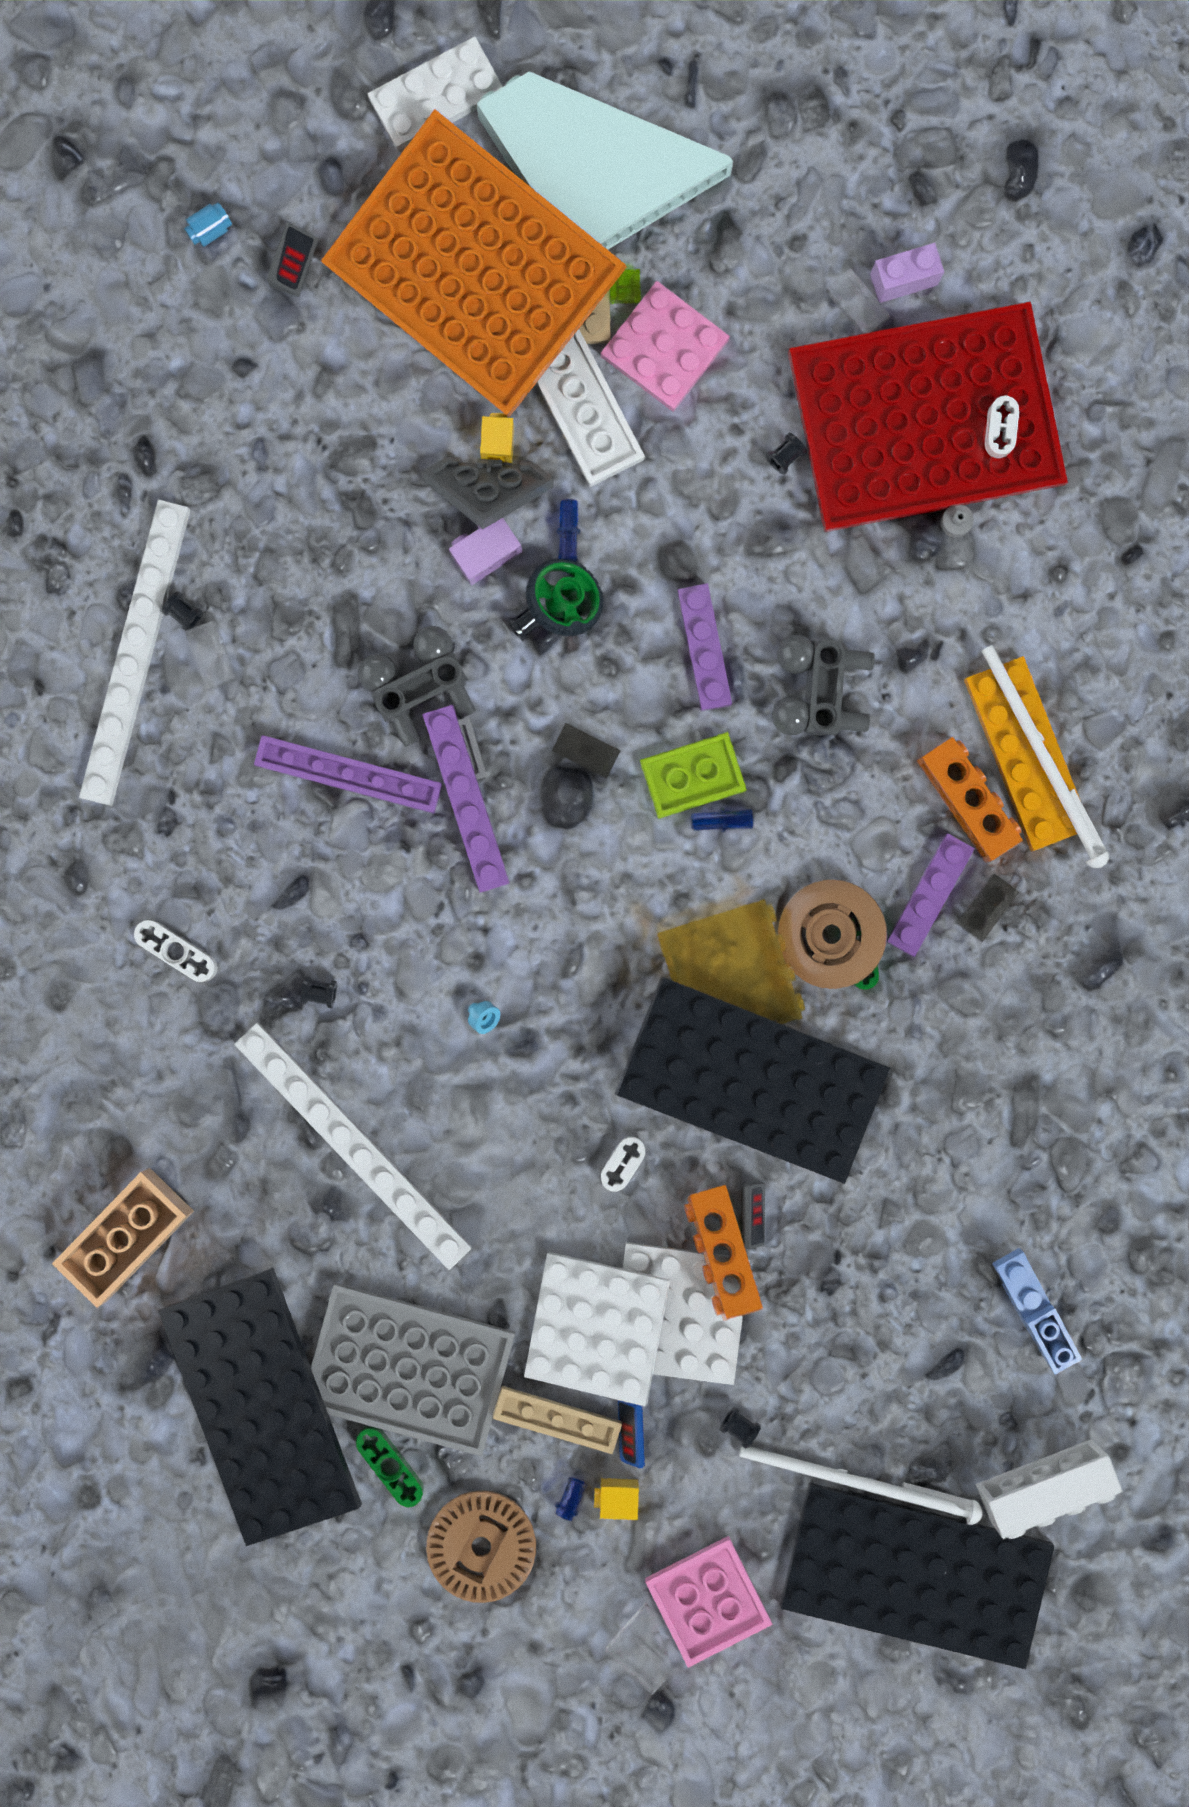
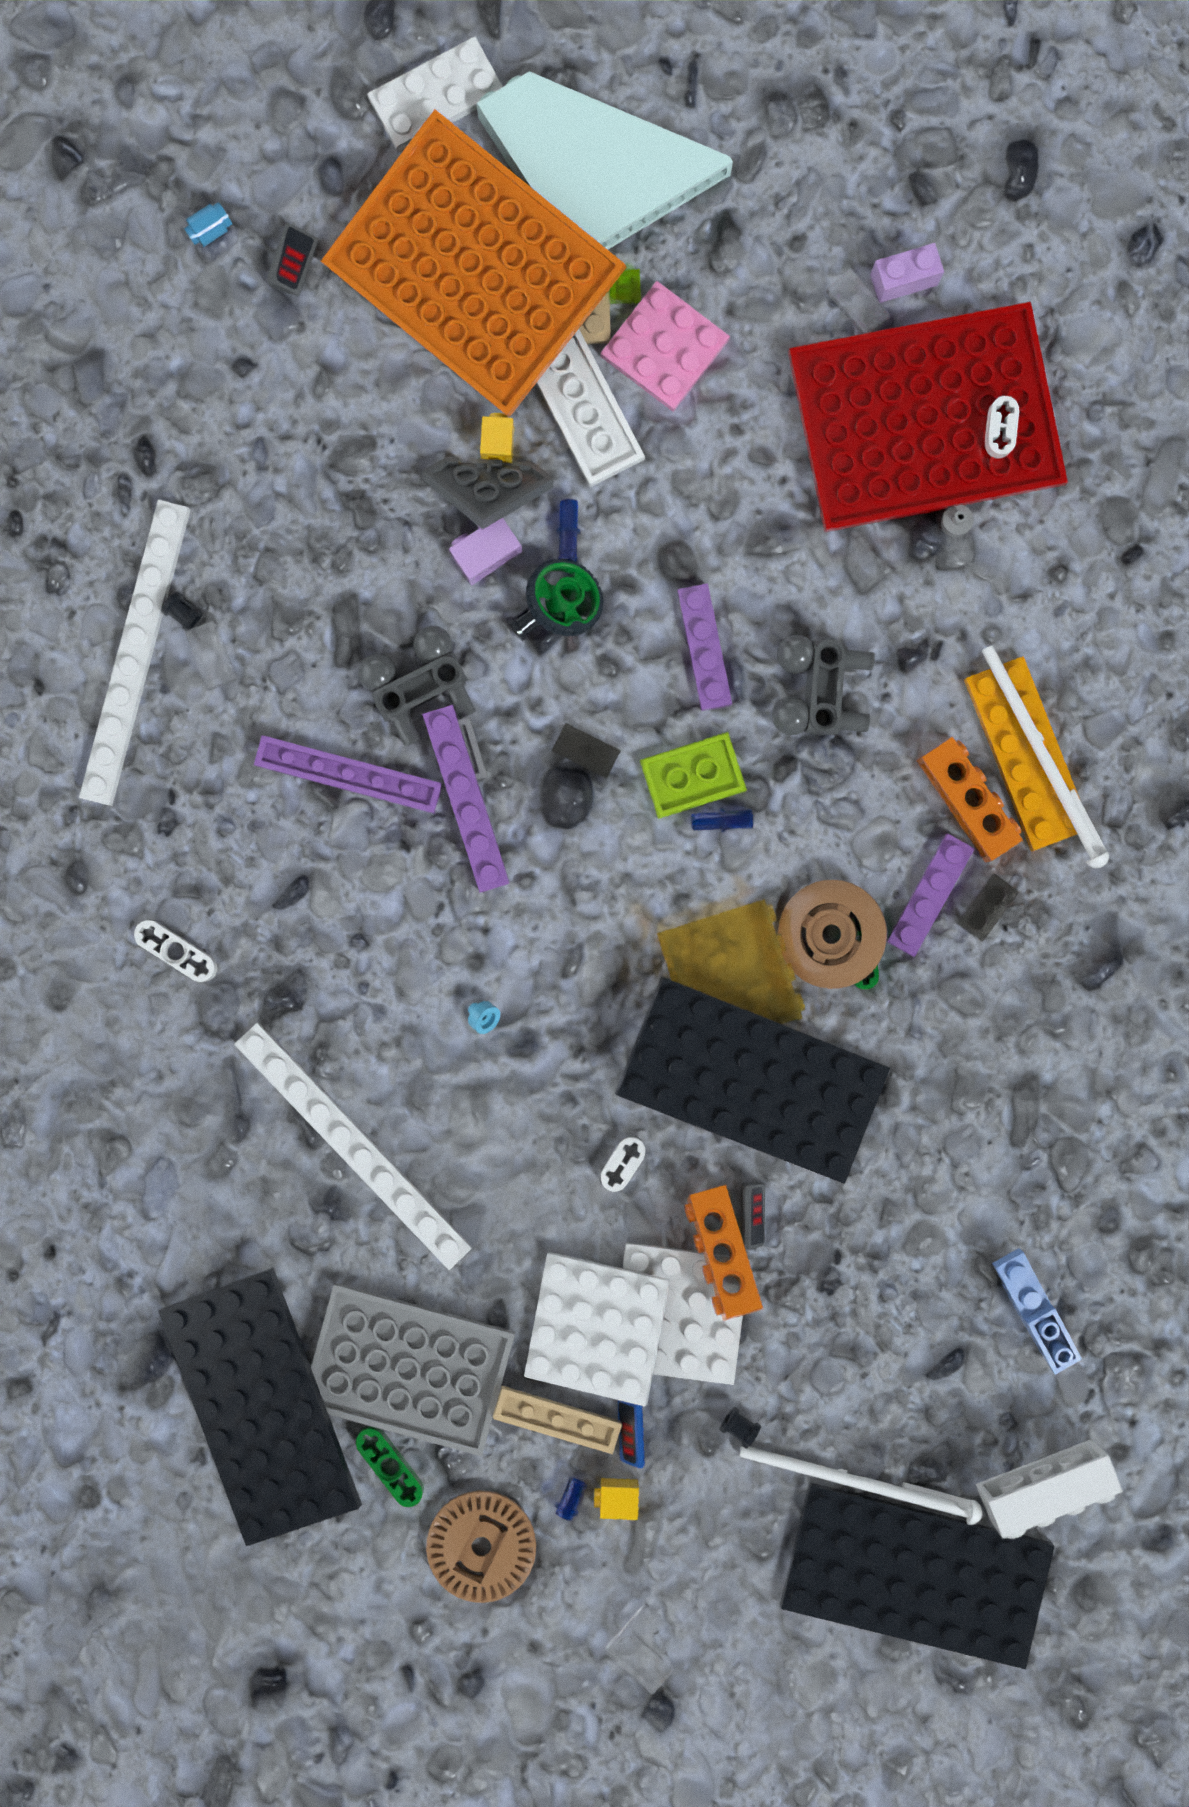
light nougat brick [52,1168,194,1308] -> none
black bush [300,976,337,1008] -> none
bright pink plate [645,1536,772,1668] -> none
black bush [766,433,807,475] -> none

